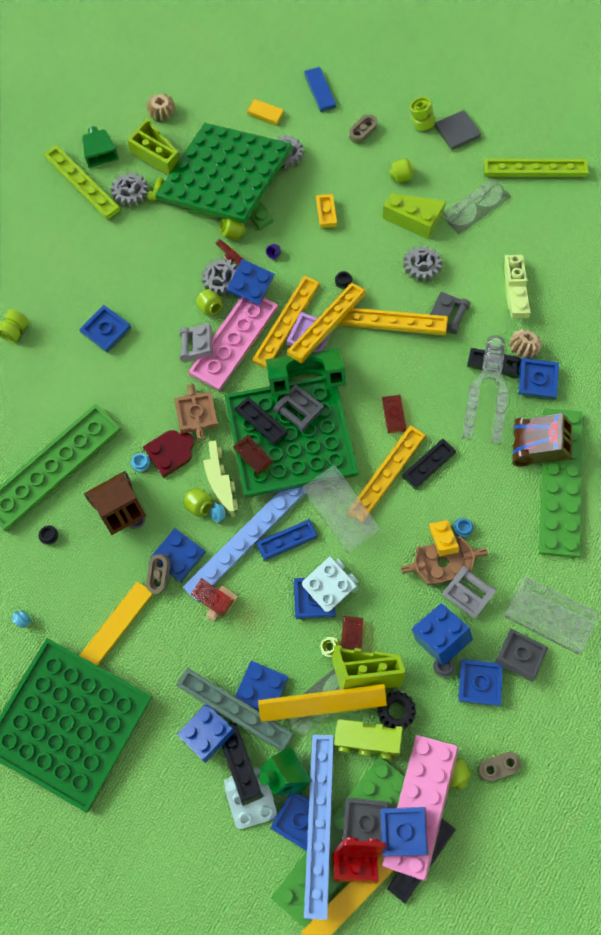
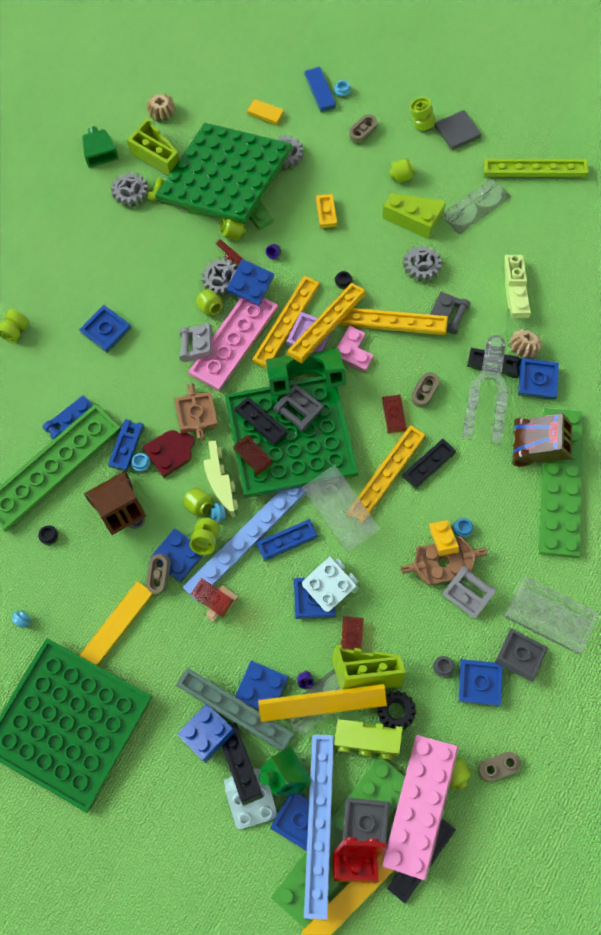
lime plate [43,145,120,220] -> none
lime plate [320,637,340,657] -> none
blue plate [381,807,429,856] -> none
blue brick [411,603,473,666] -> none
none -> blue plate [42,395,93,440]
none -> blue plate [108,419,144,472]
none -> lime wheel [190,518,220,555]
none -> dark purple hinge [297,671,314,689]
none -> medium azure plate [334,80,351,97]
none -> bright pink plate [336,326,374,373]
none -> dark tan plate [411,373,440,407]

